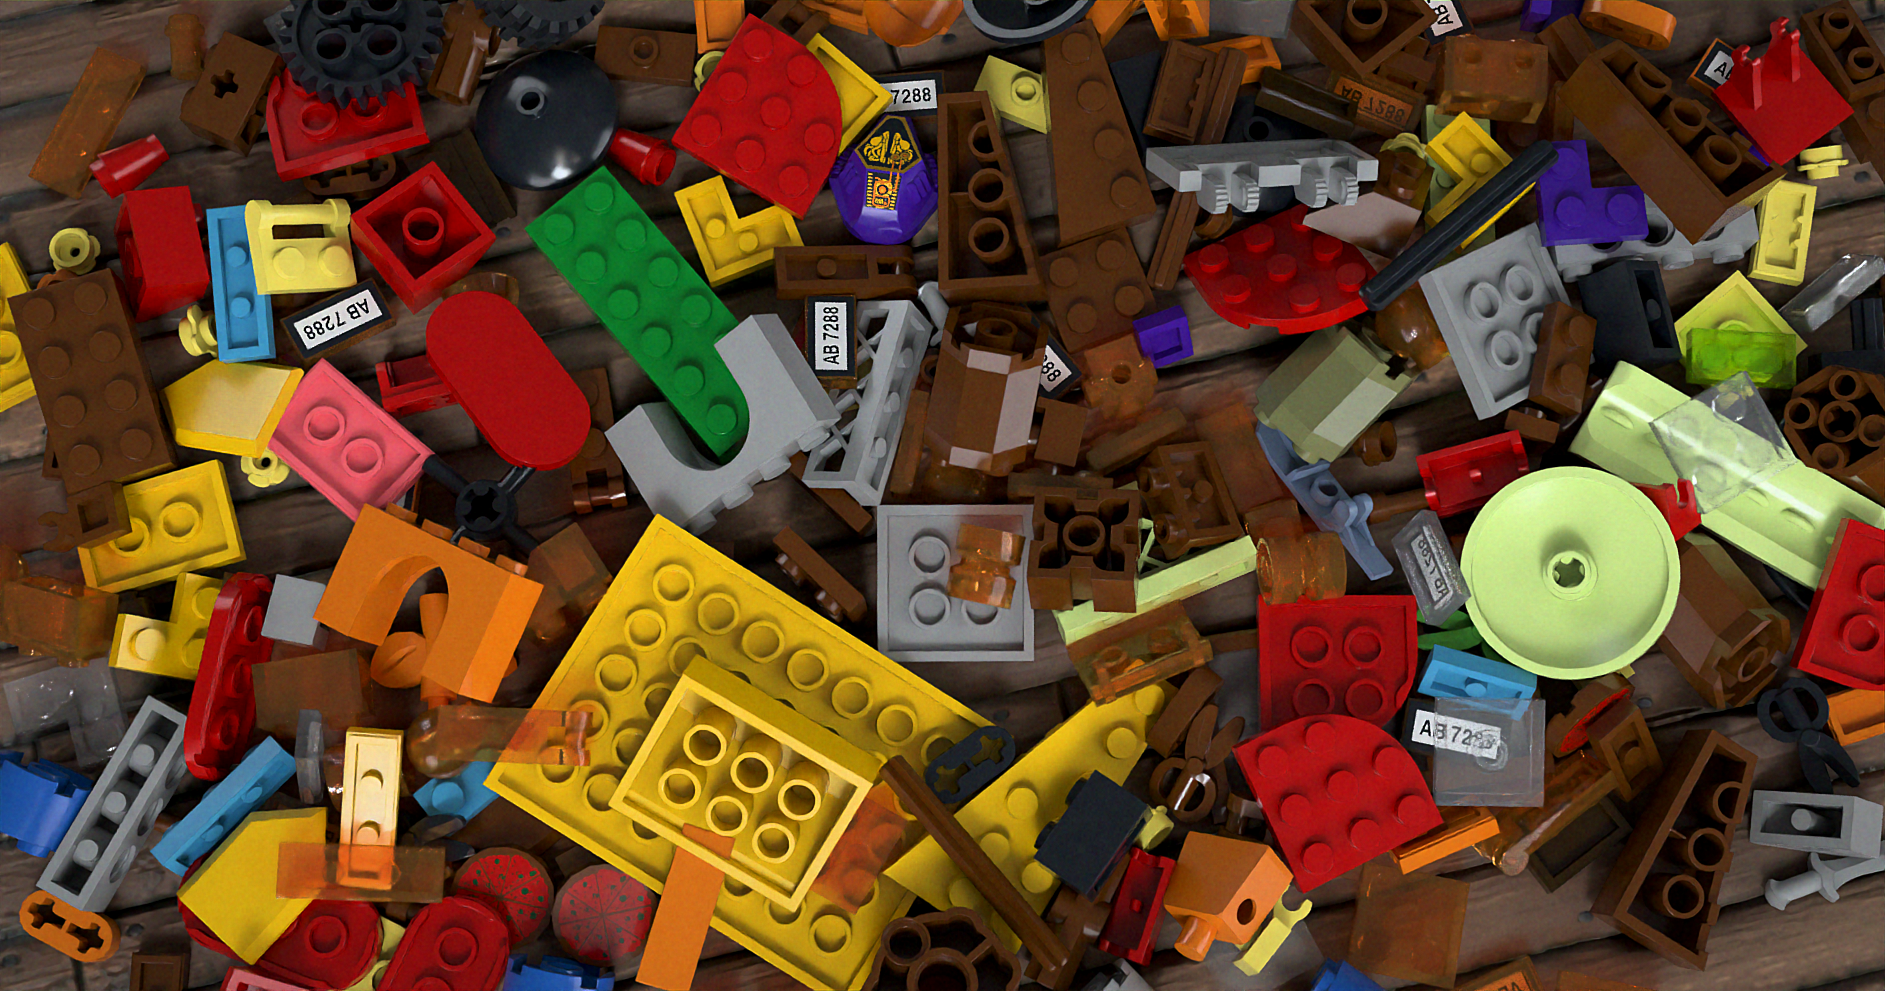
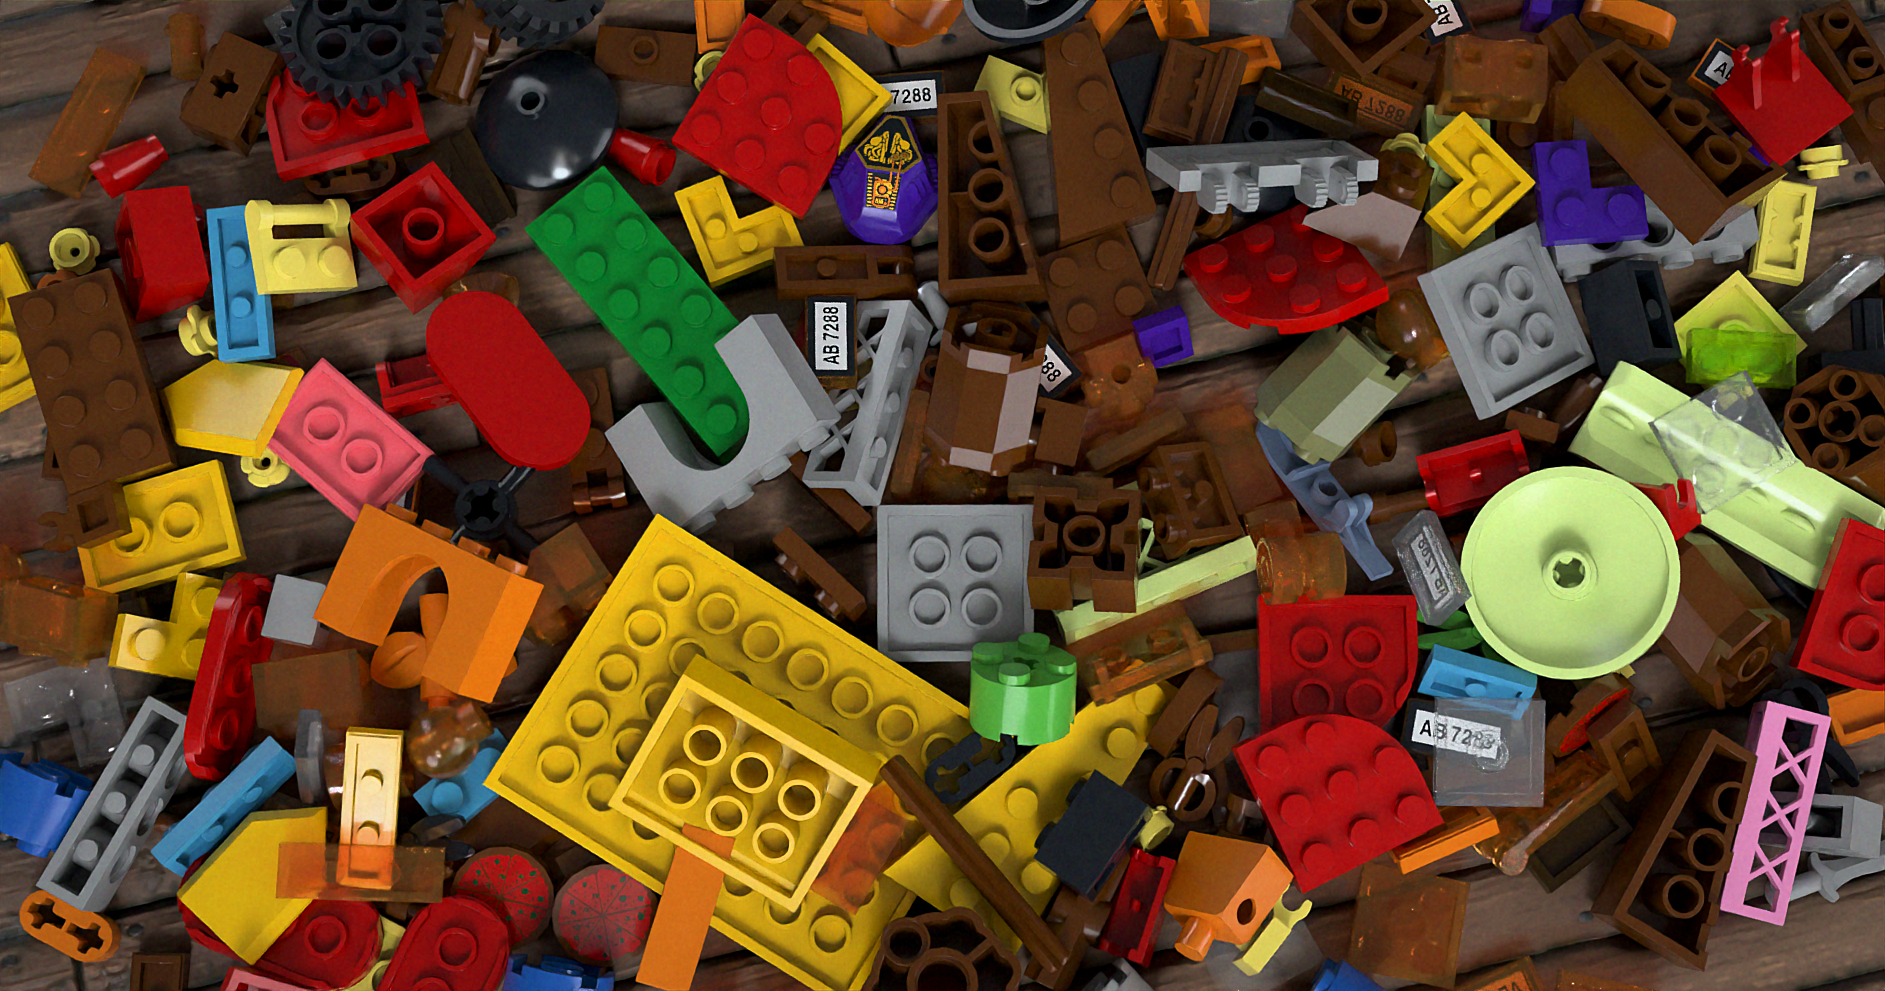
tile [279,277,397,369] -> none
clear orange plate [436,705,593,766] -> none
clear orange wheel [944,522,1026,609] -> none
black axle [1359,139,1559,312] -> none
reddish brown plate [1528,301,1597,417] -> none
none -> bright green brick [969,632,1077,745]
none -> bright pink fence [1717,701,1831,926]

